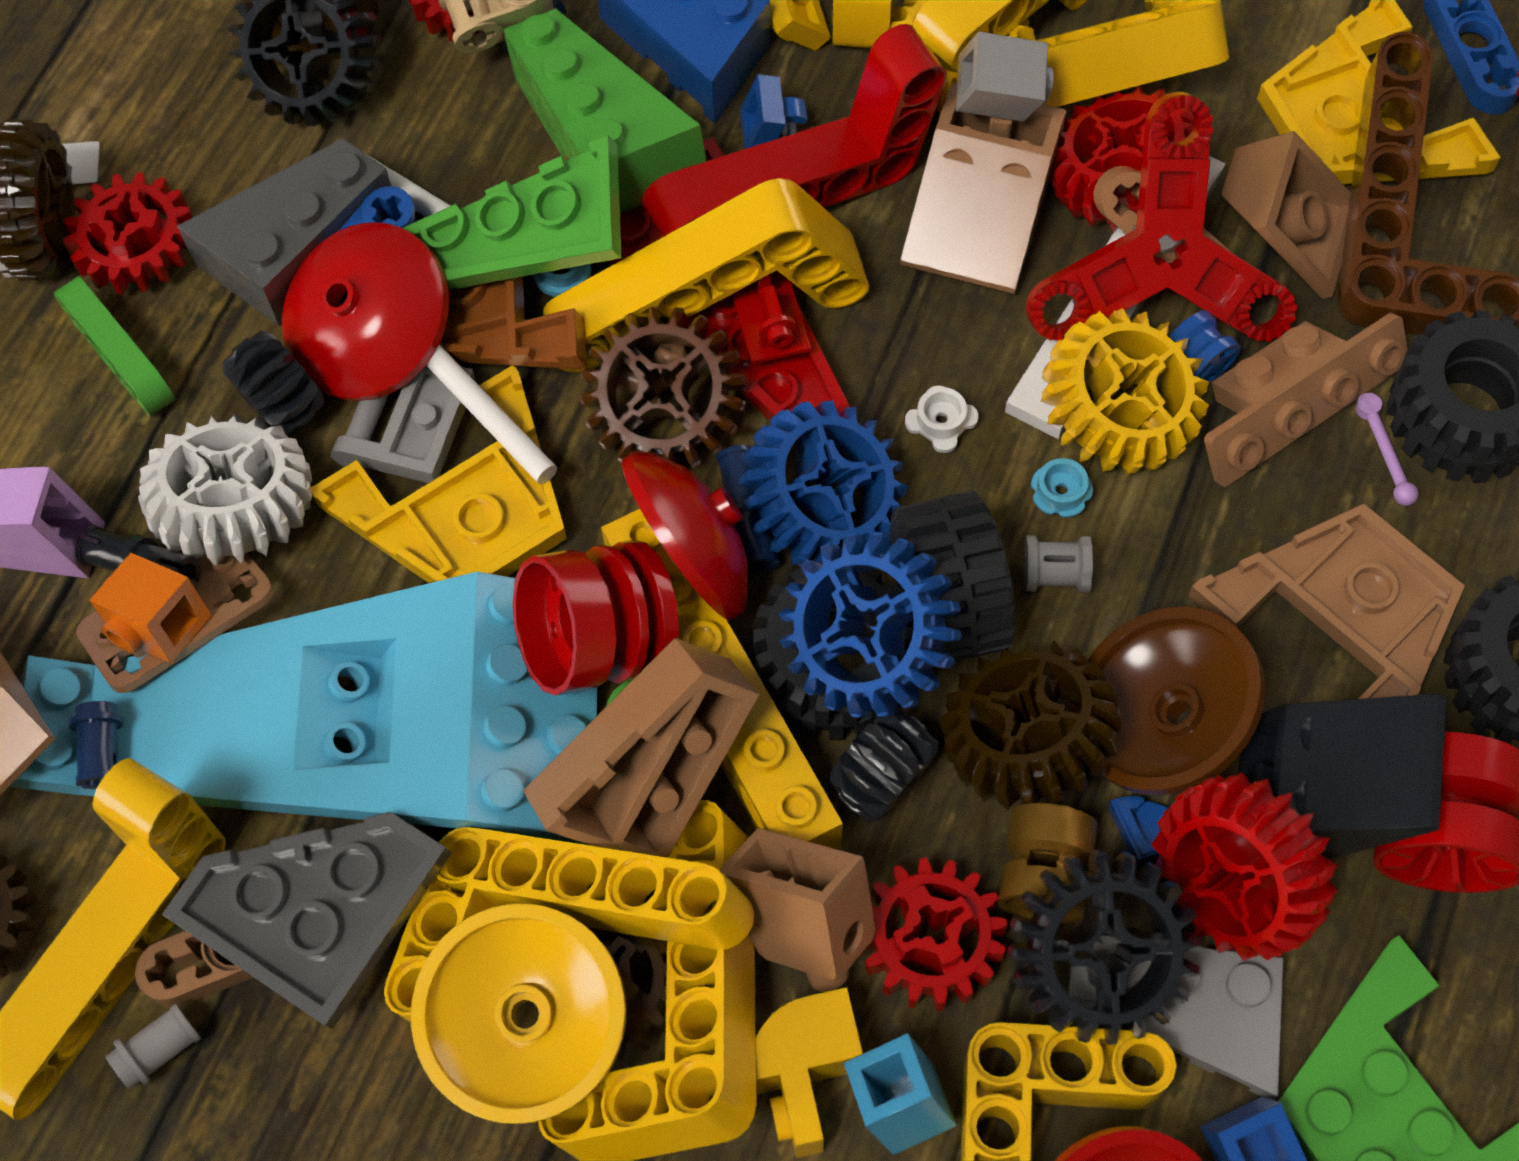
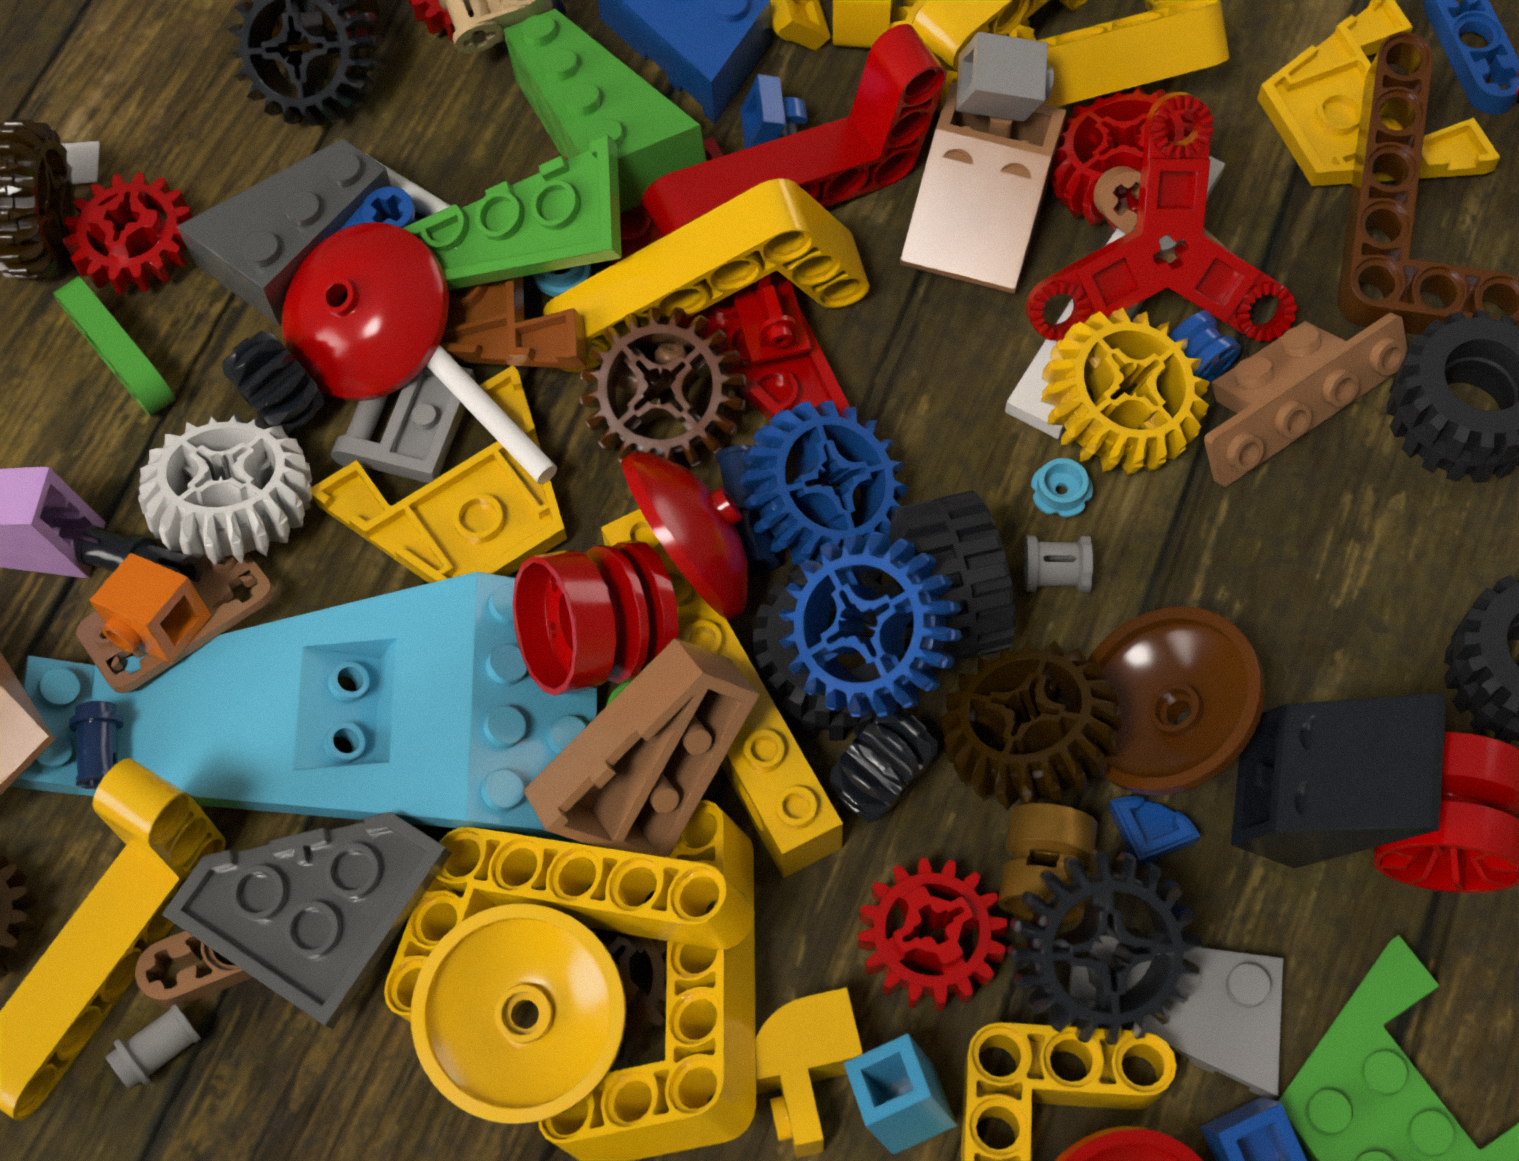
medium nougat torso [719,828,875,992] -> none
white plate [905,386,978,453] -> none
red gear [1151,772,1339,961] -> none
medium nougat wing [1188,504,1465,699] -> none
medium nougat slope [1221,131,1351,299] -> none
lavender hinge [1355,393,1419,506] -> none

